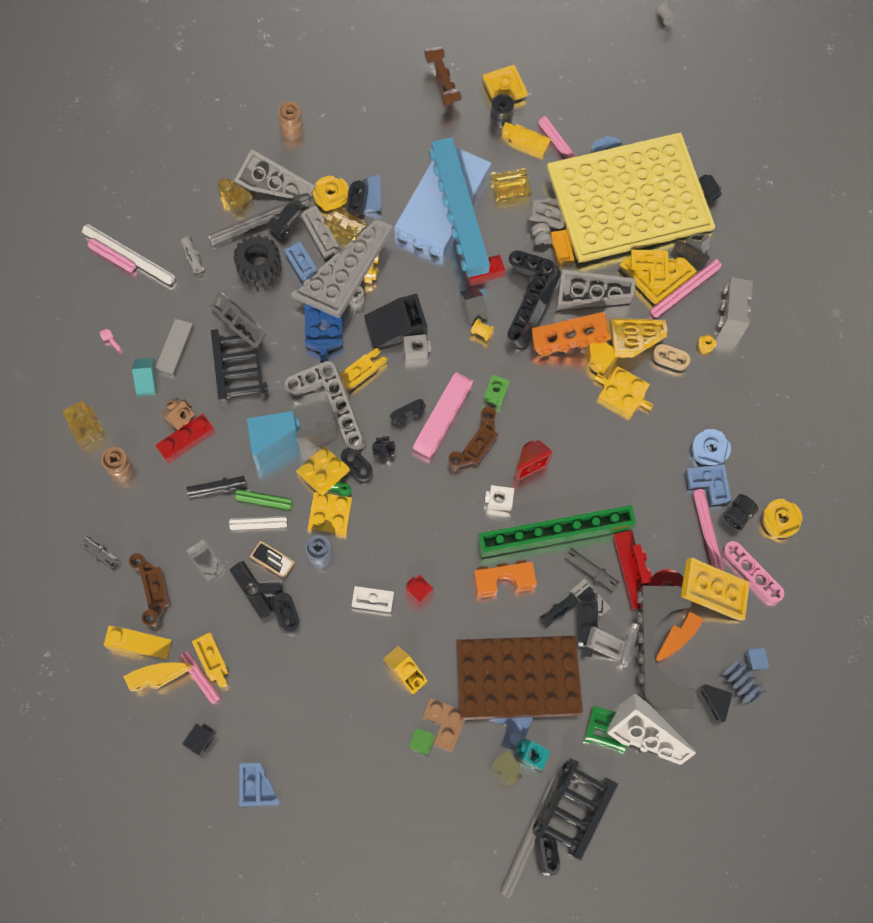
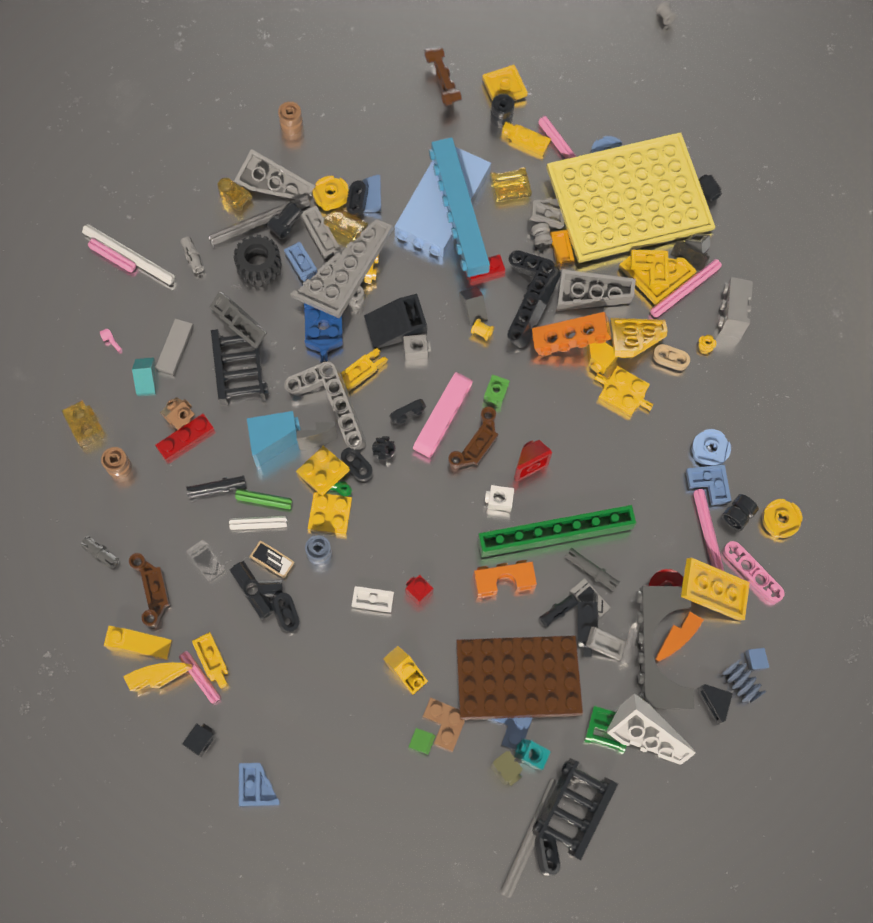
red bracket [613,531,652,609] -> none

